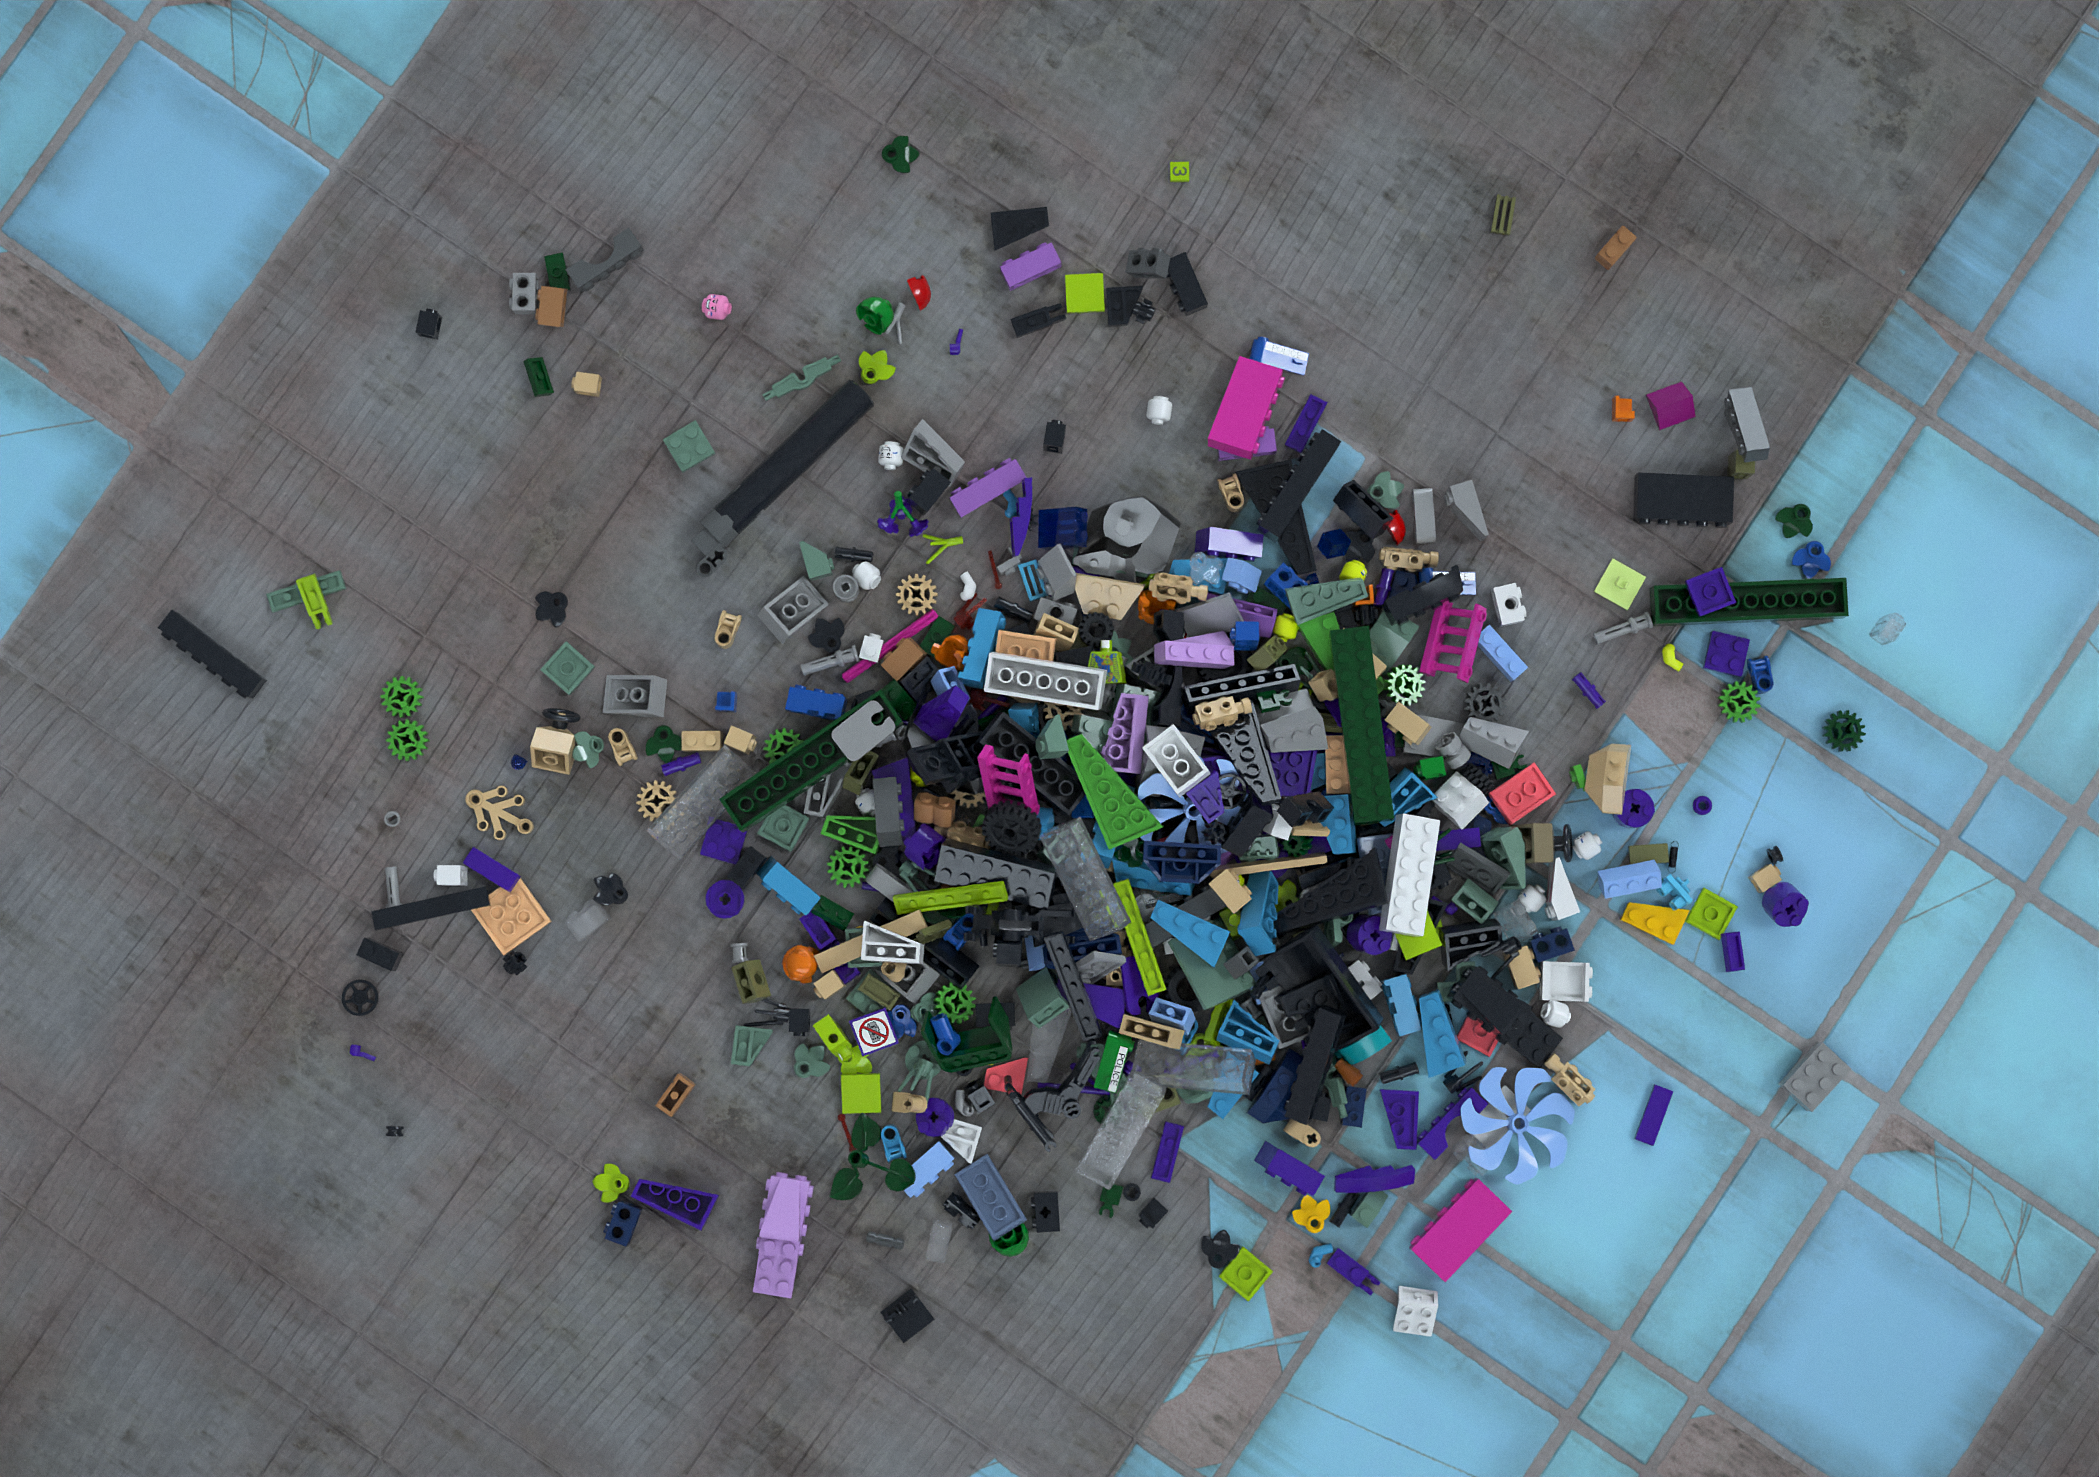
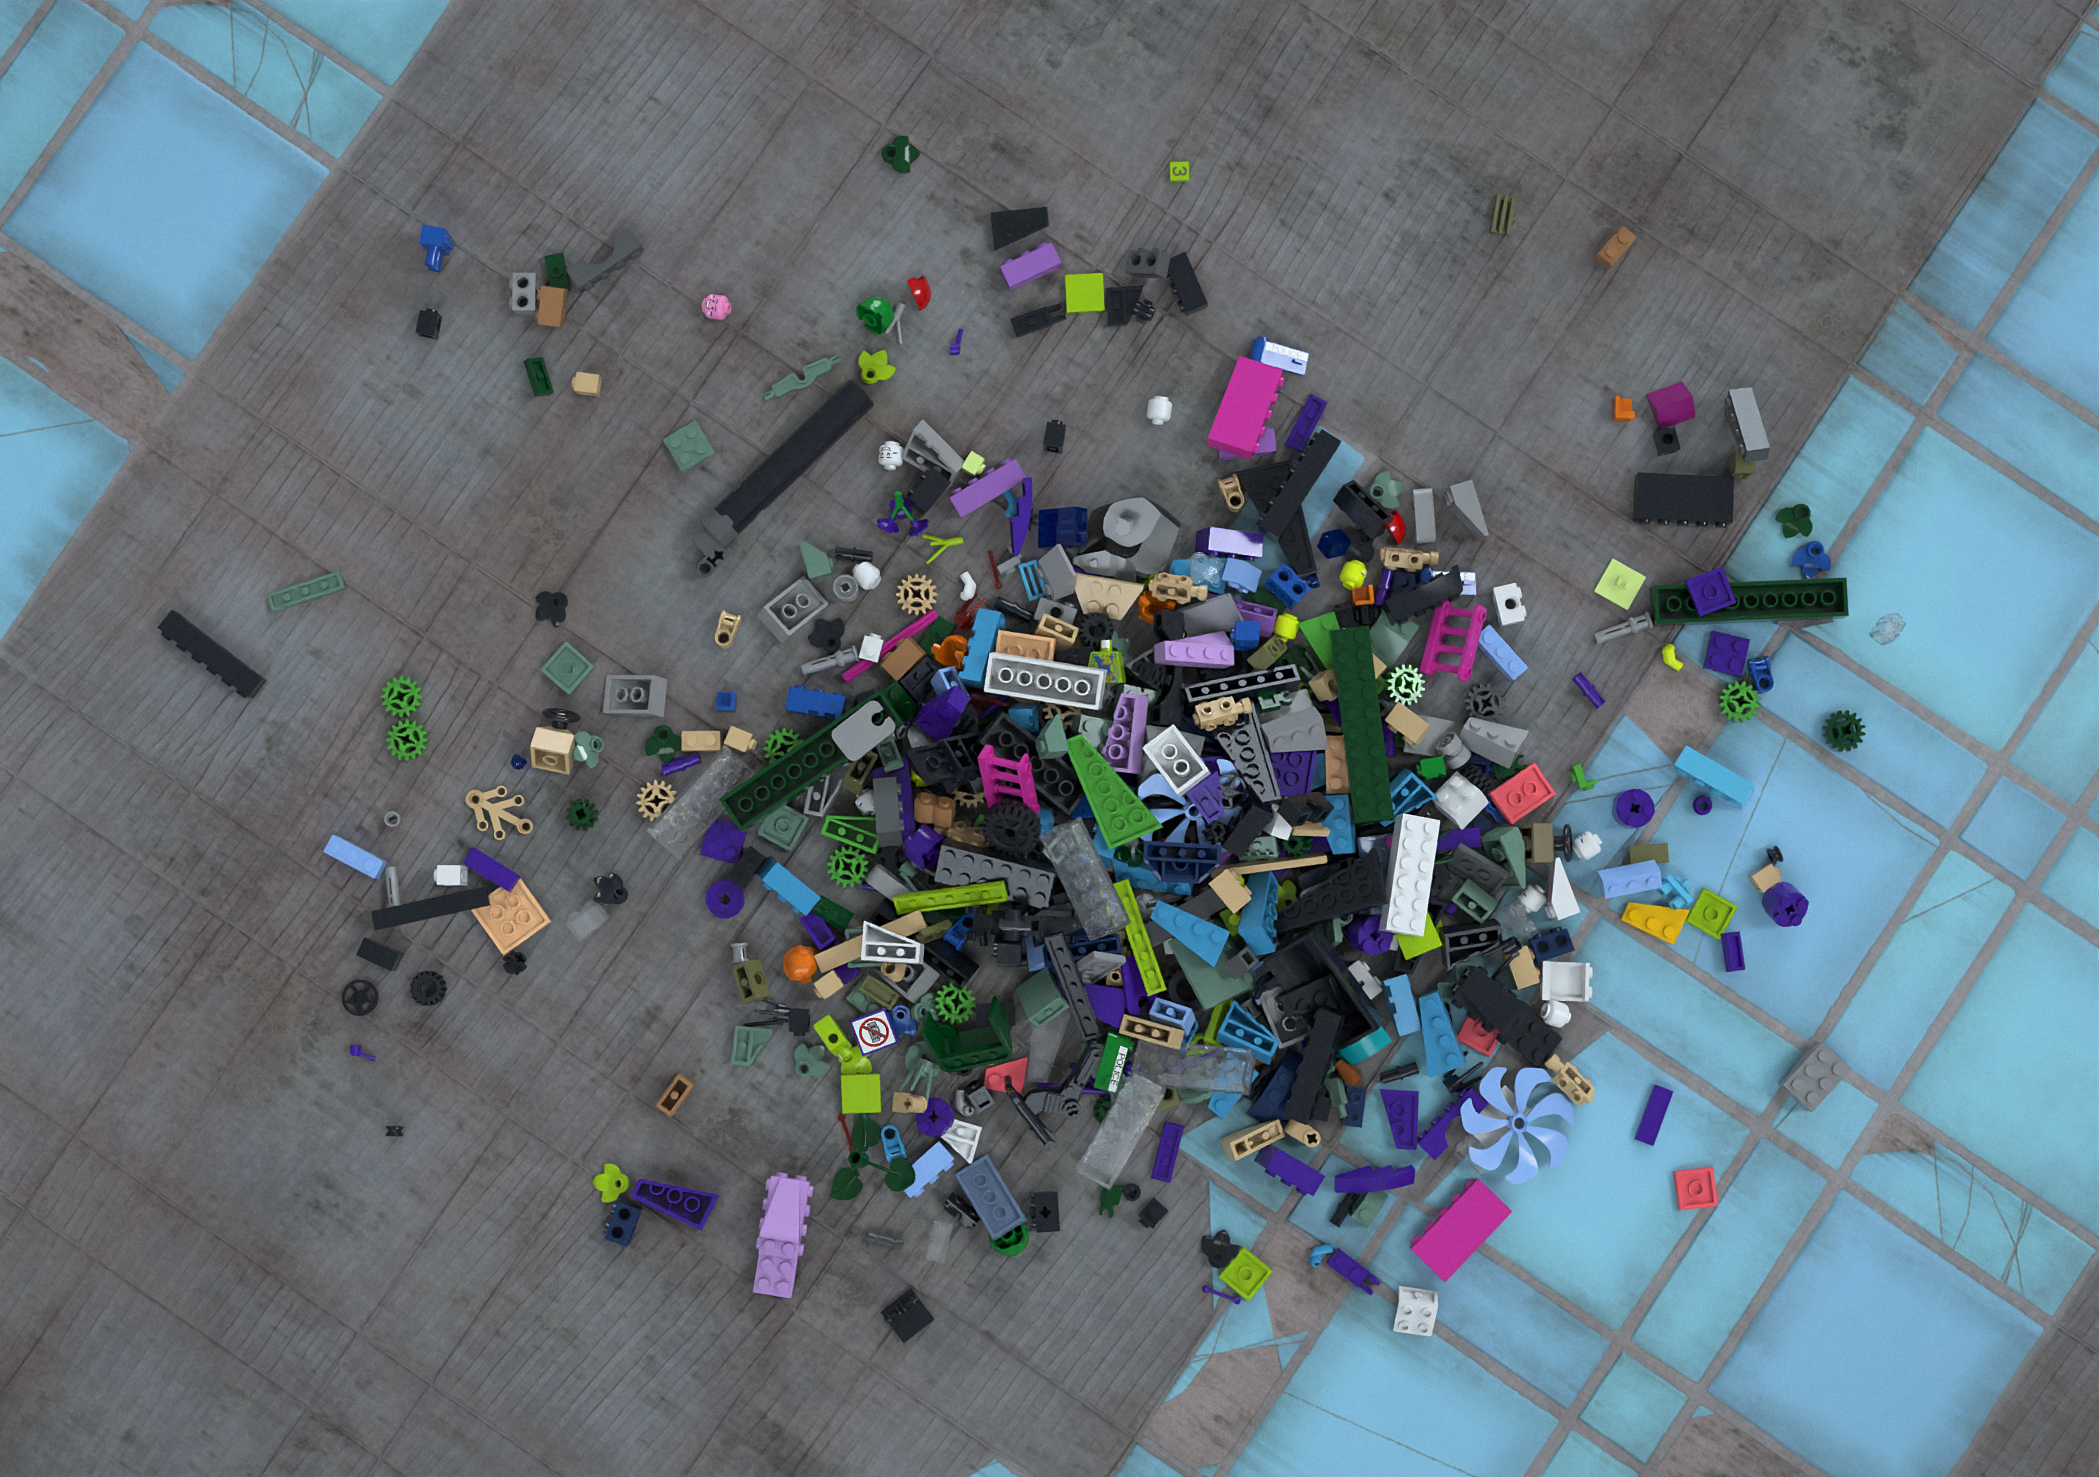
lime hinge [296,573,333,629] -> none
tan piece [608,728,638,766] -> none
blue piece [930,1013,961,1055] -> none
sand green wing [1285,577,1368,625] -> none
yellow plate [1292,1195,1330,1233] -> none
tan wedge [1585,744,1631,815] -> none
black piece [1668,841,1679,873] -> none
none -> light blue brick [323,835,388,879]
none -> black tyre [409,971,447,1006]
none -> blue brick [419,224,454,272]
none -> dark green gear [566,798,599,831]
none -> sand green plate [876,737,904,773]
none -> yellowish green plate [962,451,986,478]
none -> dark purple hinge [1202,1285,1241,1305]
none -> tan slope [1220,1118,1285,1161]
none -> black brick [1653,425,1681,457]
none -> coral tile [1673,1167,1718,1210]
none -> medium azure wedge [1674,746,1754,811]

